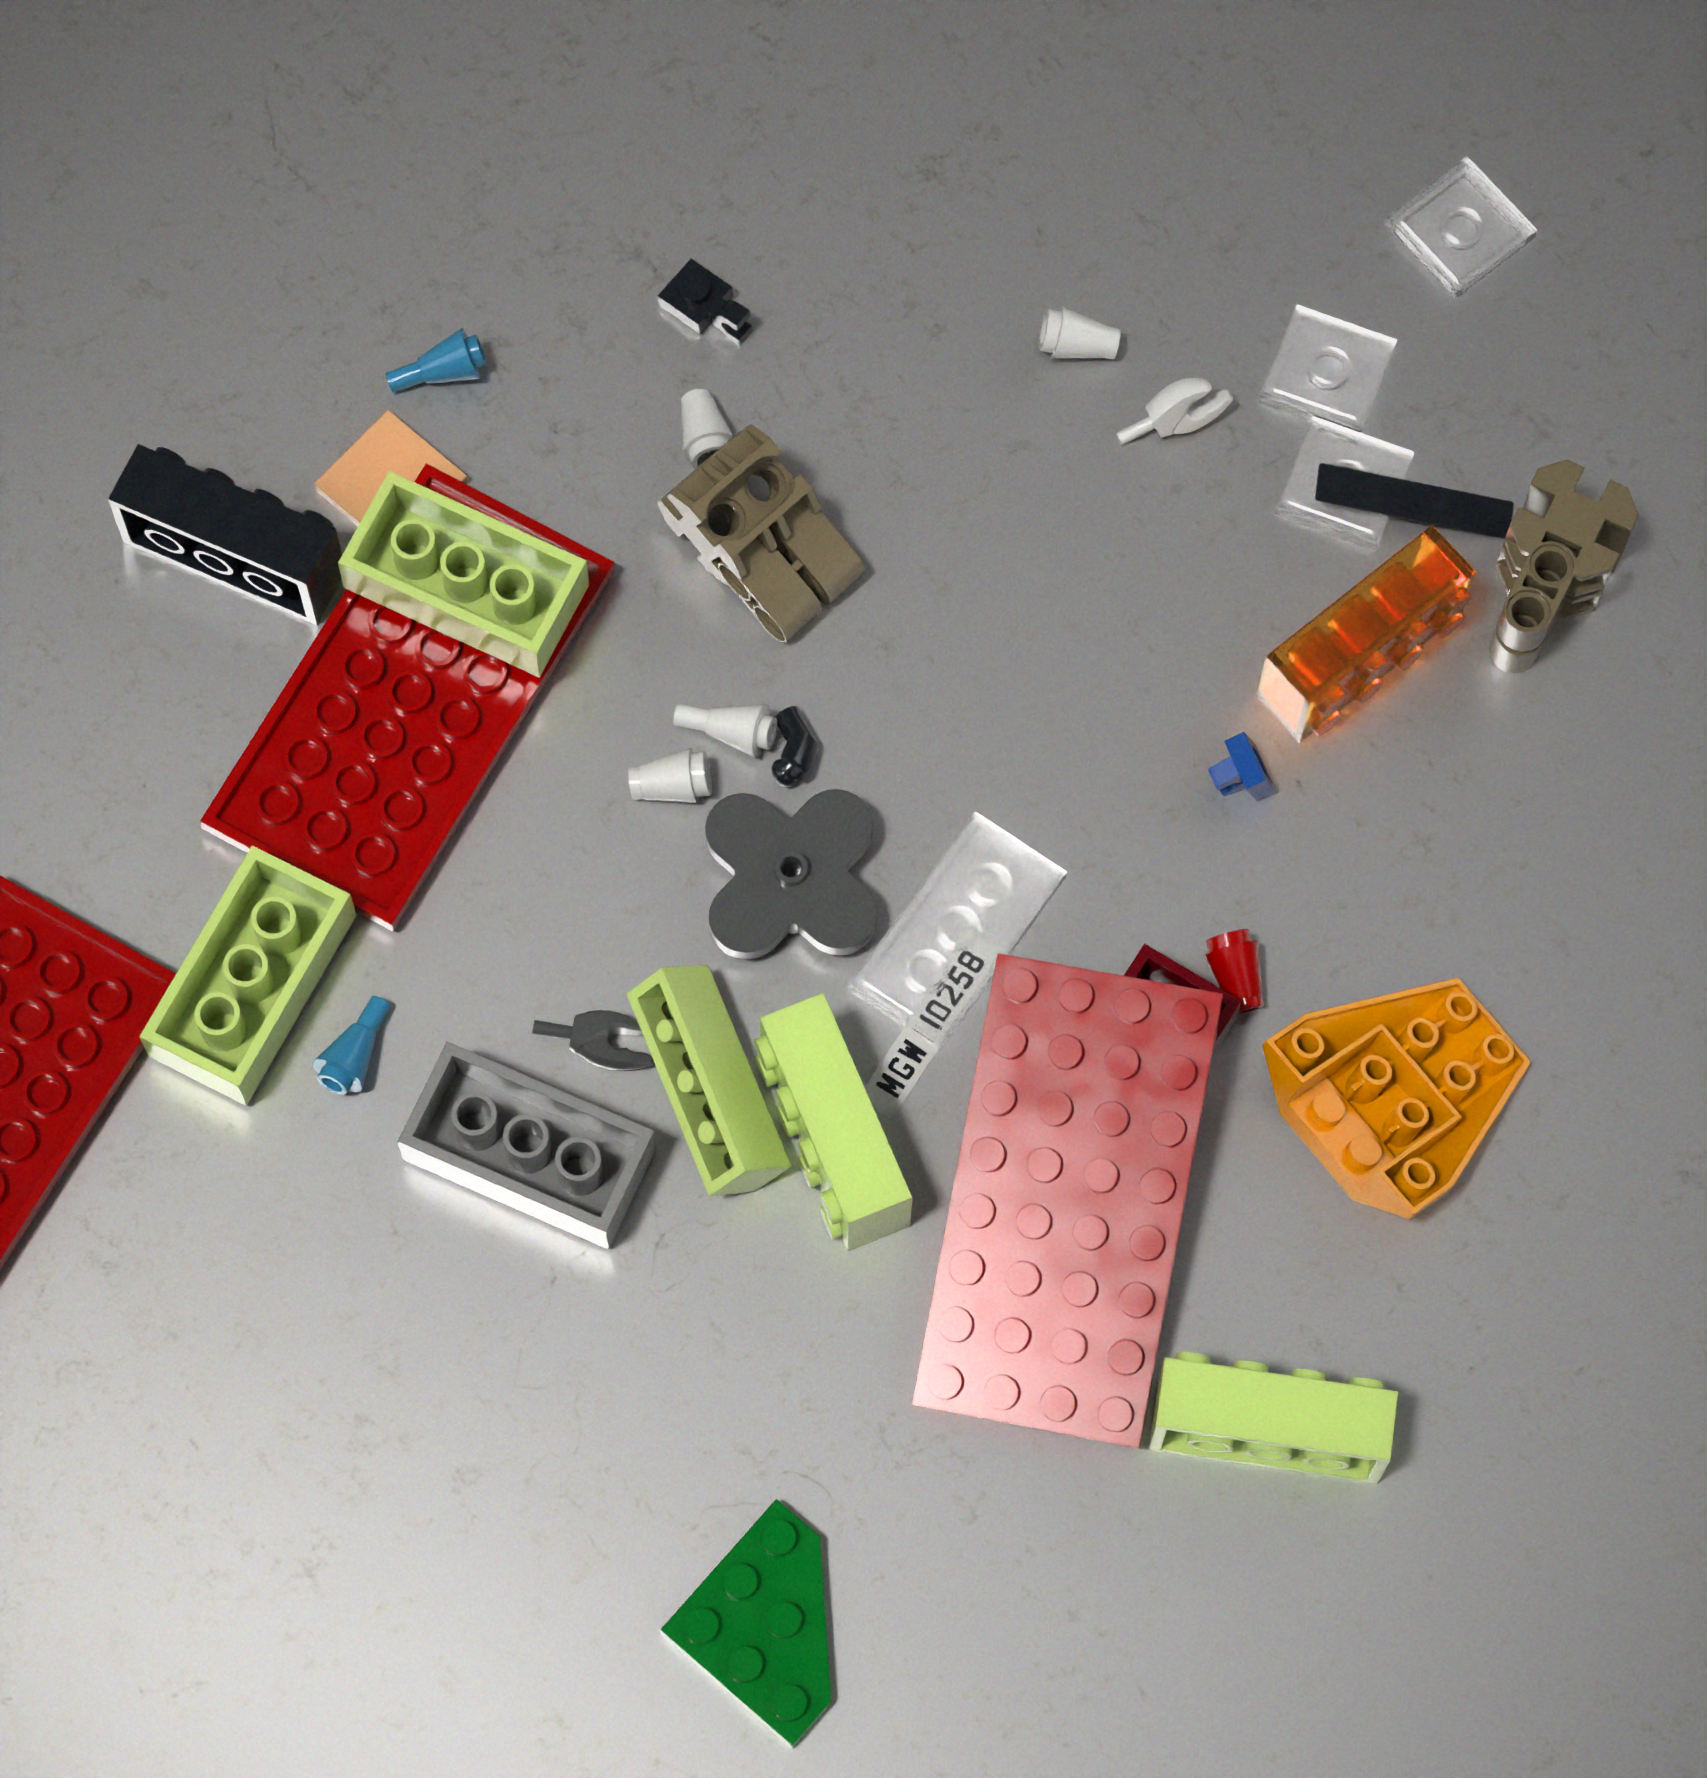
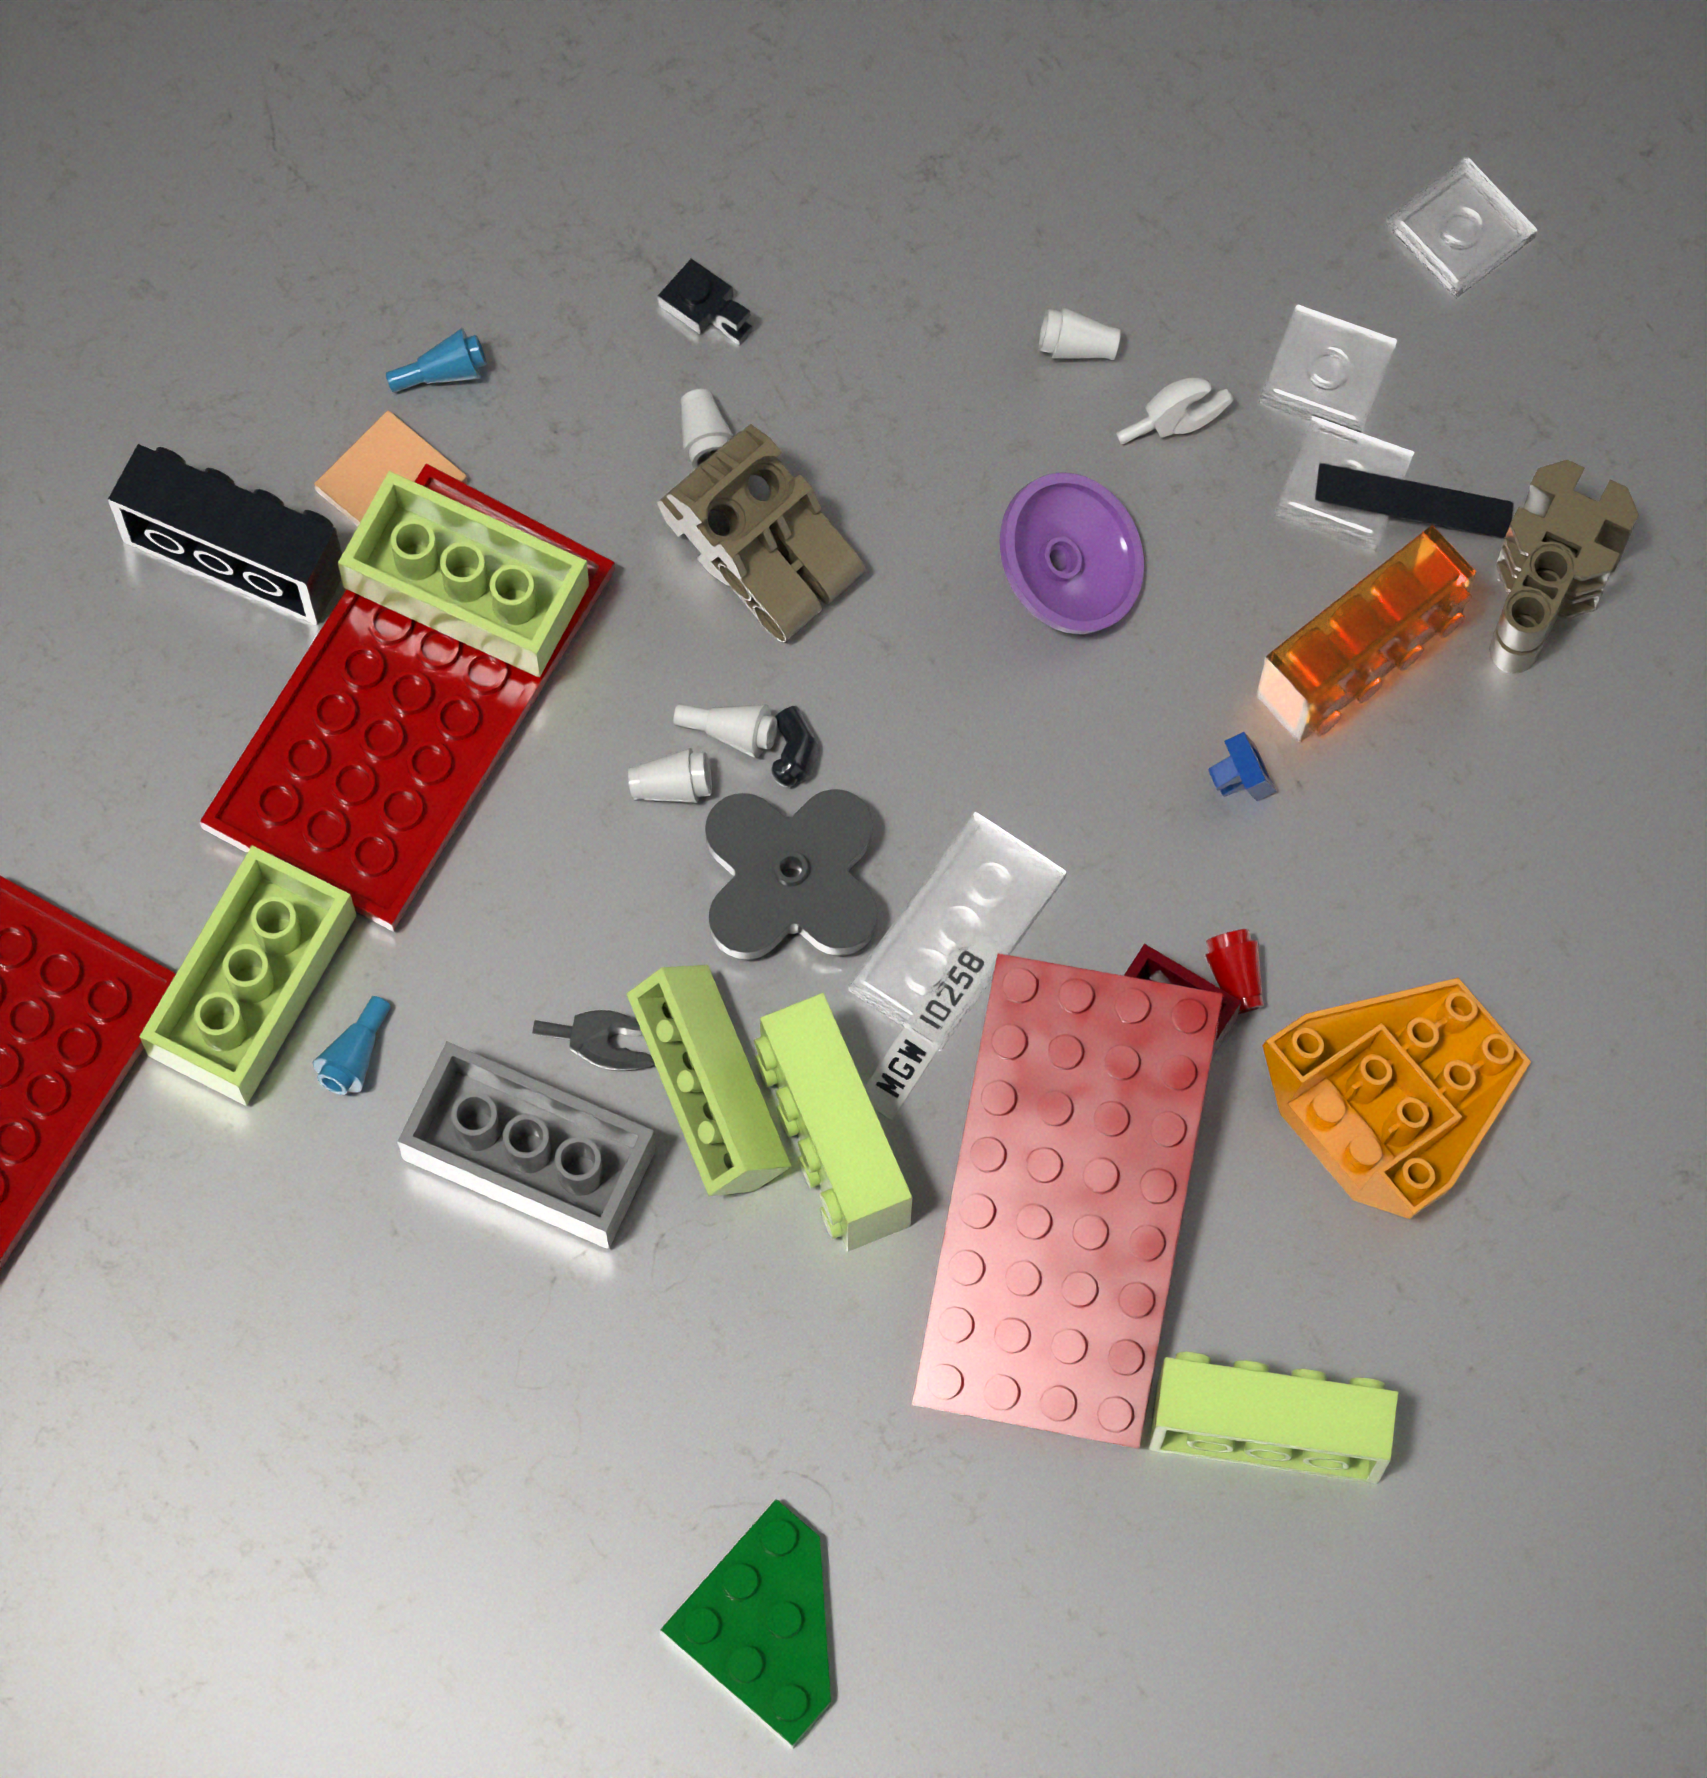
none -> medium lavender dish [1000,473,1144,634]

